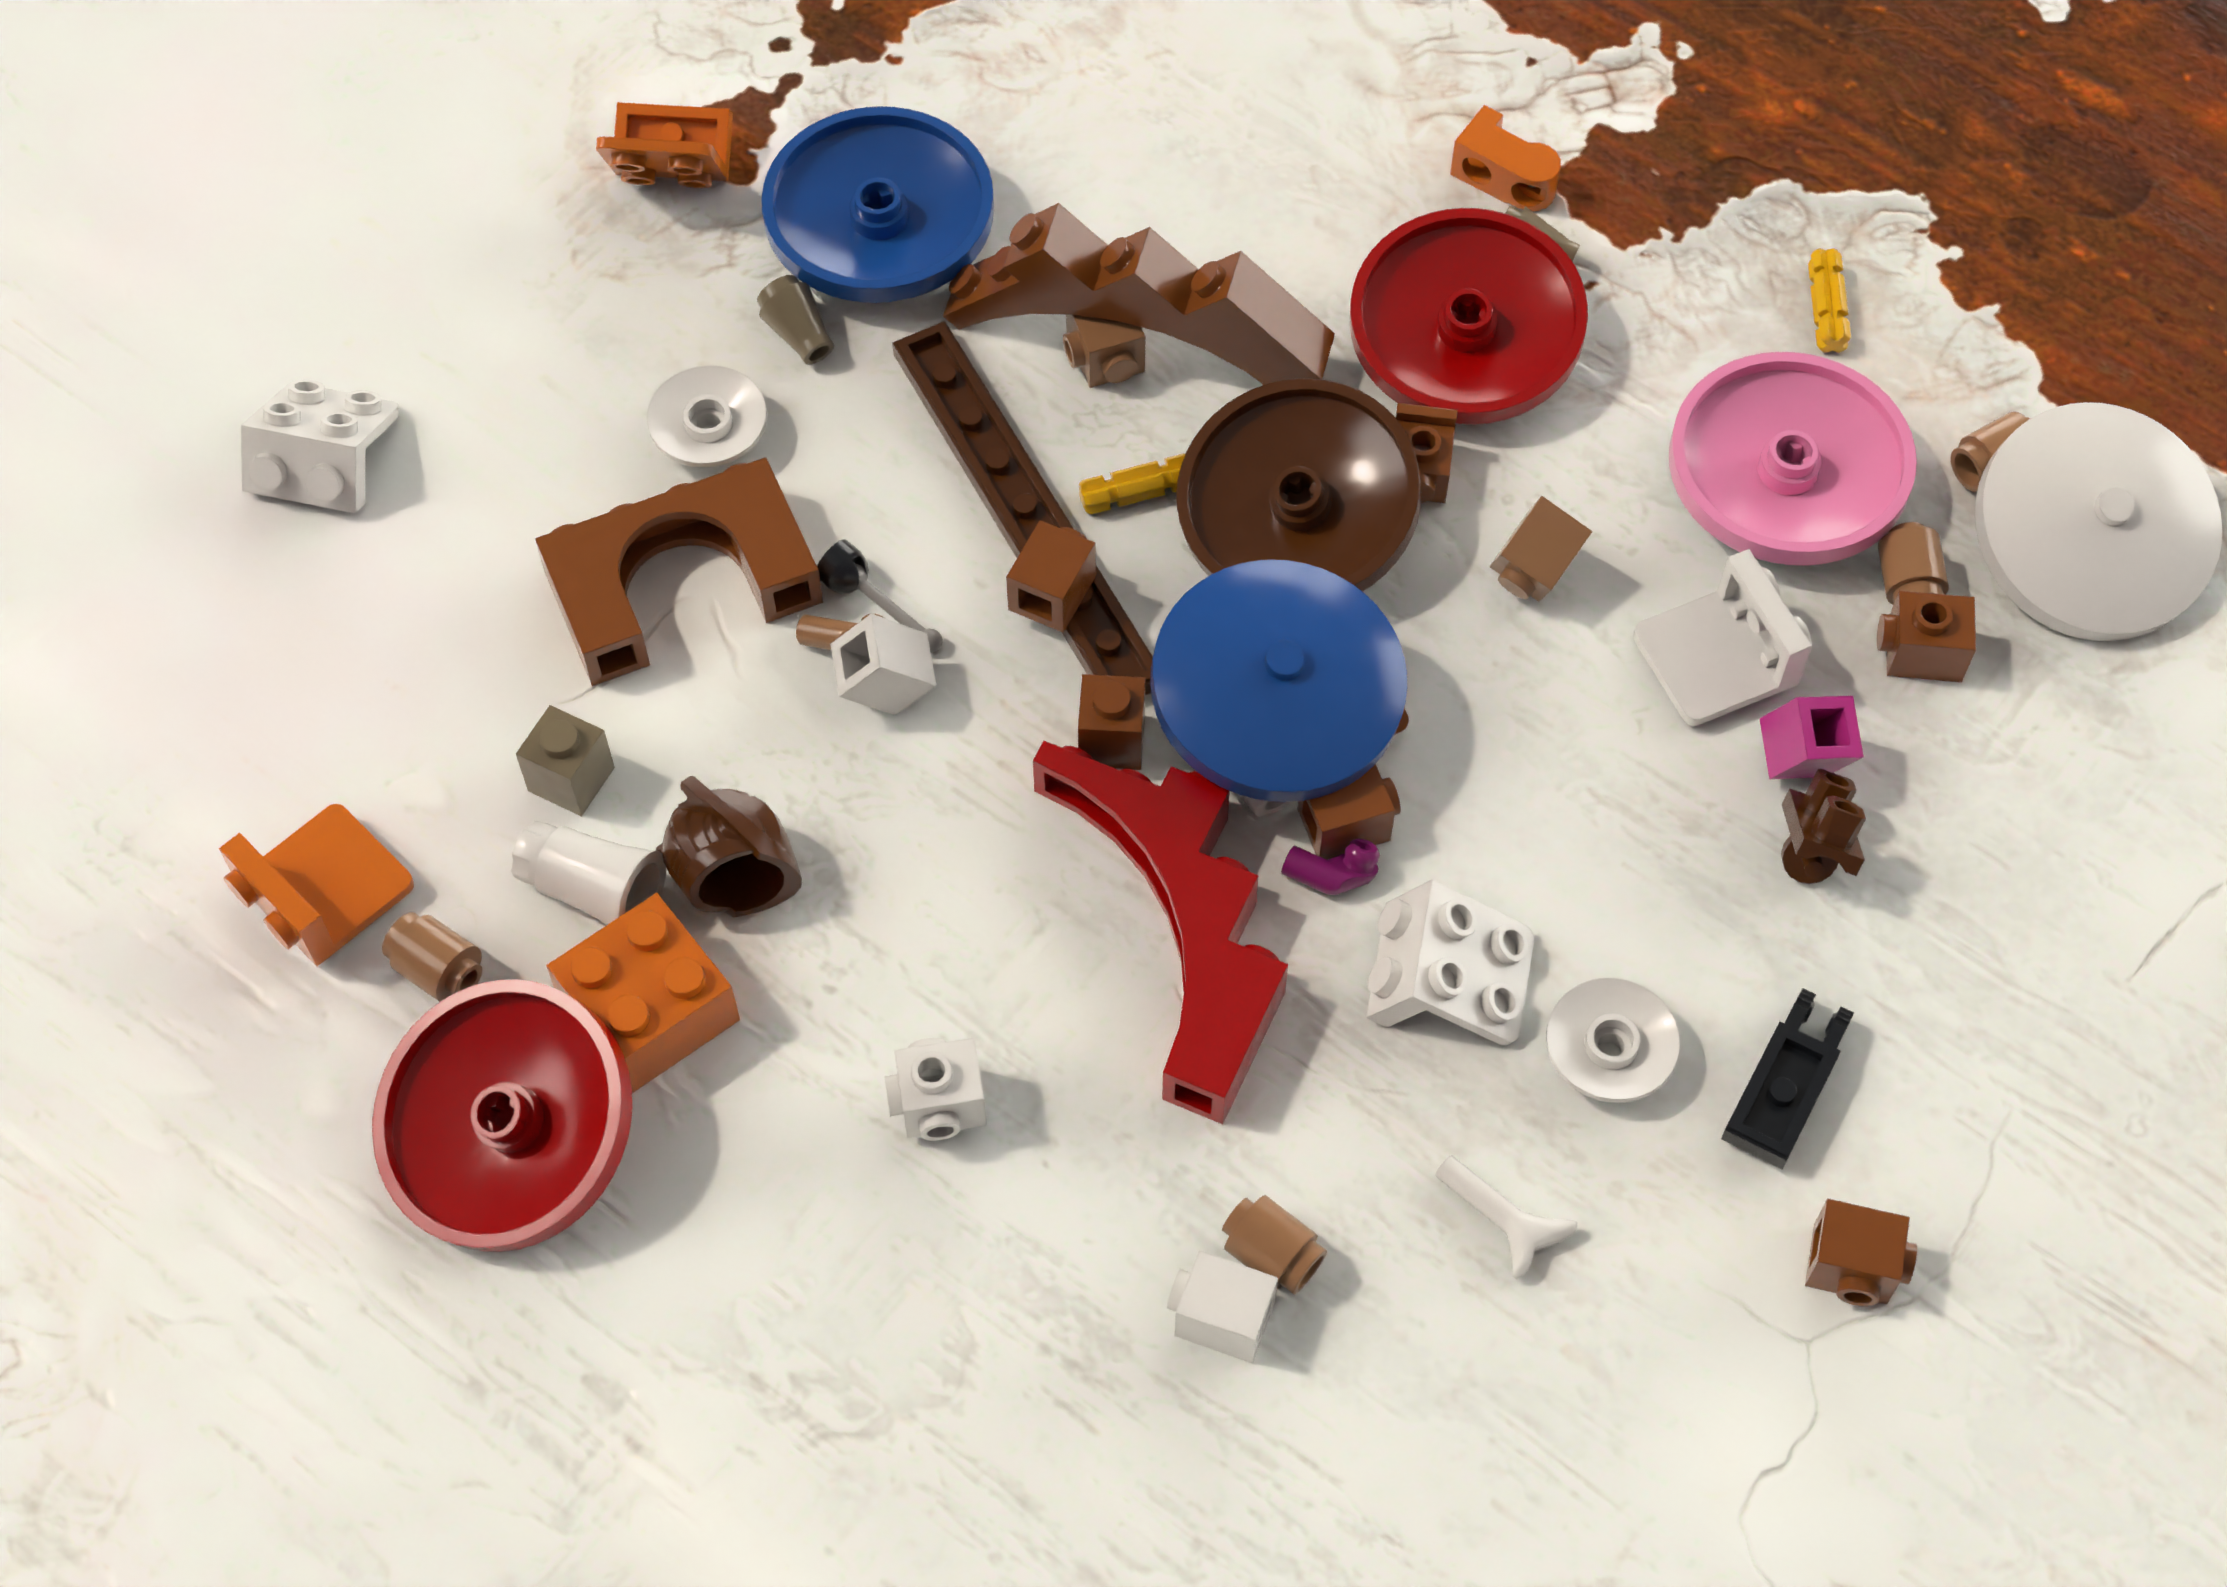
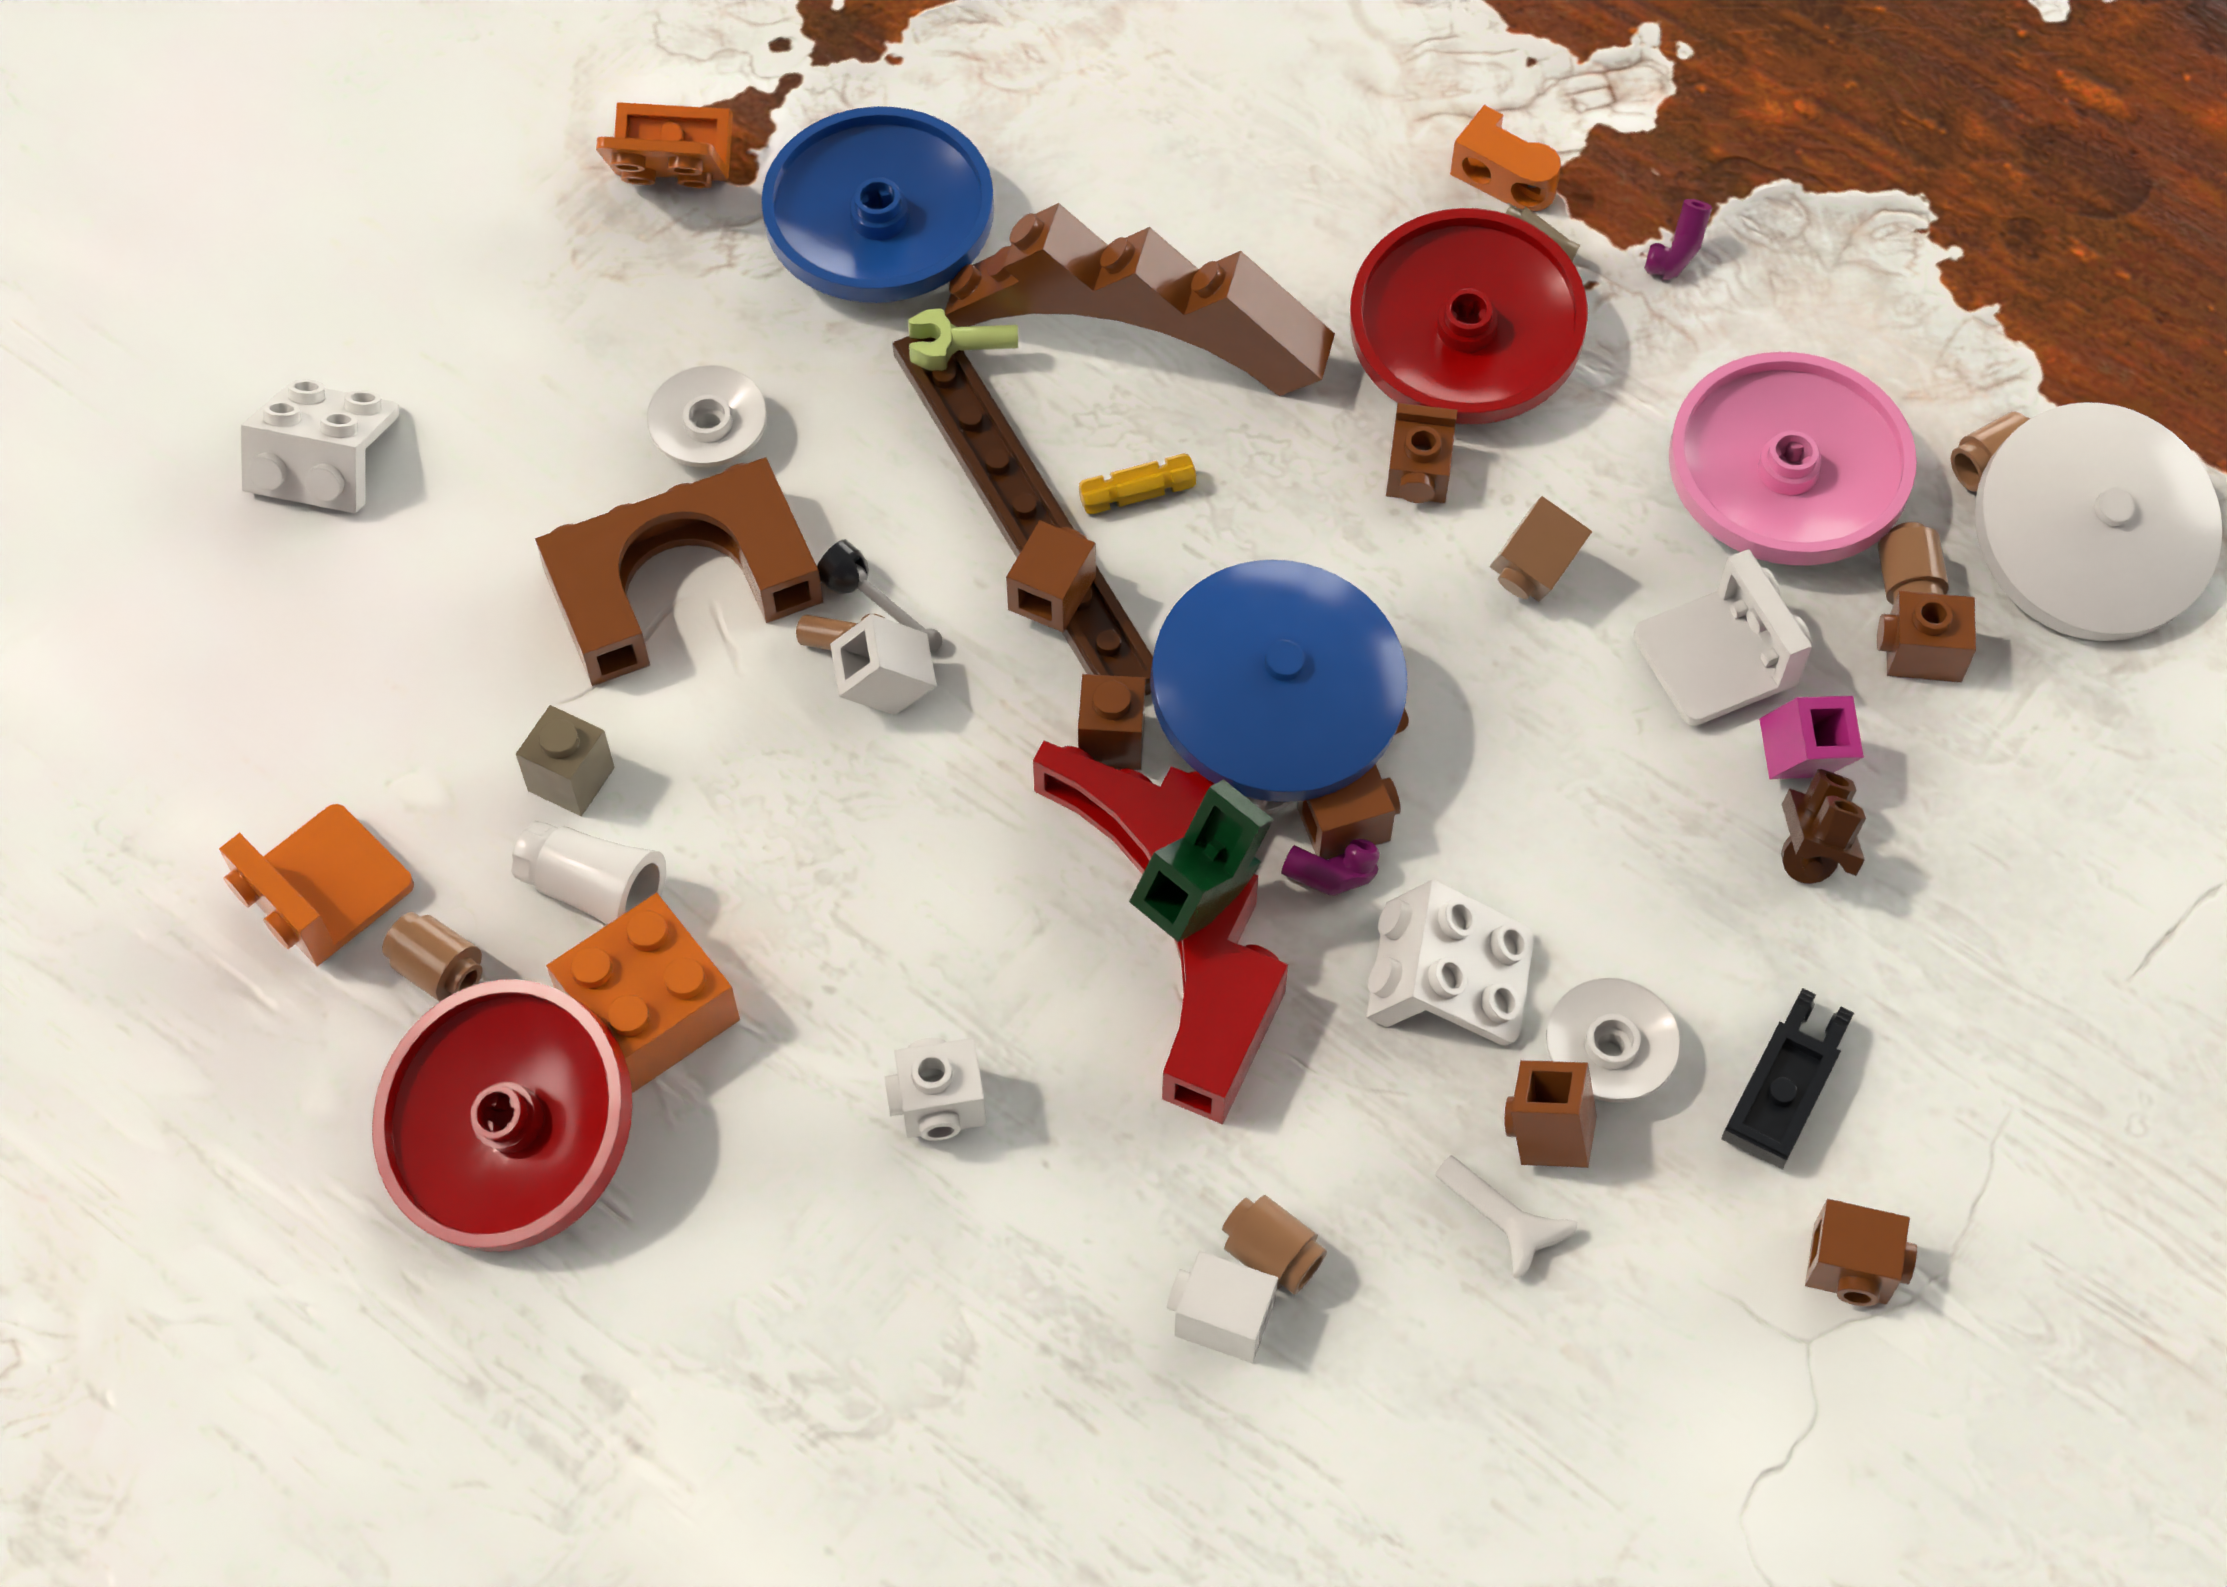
reddish brown helmet [656,776,802,918] -> none
dark tan cone [757,275,834,365] -> none
medium nougat brick [1063,315,1145,388] -> none
reddish brown dish [1176,378,1422,592] -> none
yellow axle [1808,248,1851,353] -> none
none -> yellowish green bar [908,308,1018,370]
none -> dark green brick [1129,780,1274,942]
none -> dark orange brick [1504,1060,1597,1168]
none -> magenta arm [1644,199,1712,280]

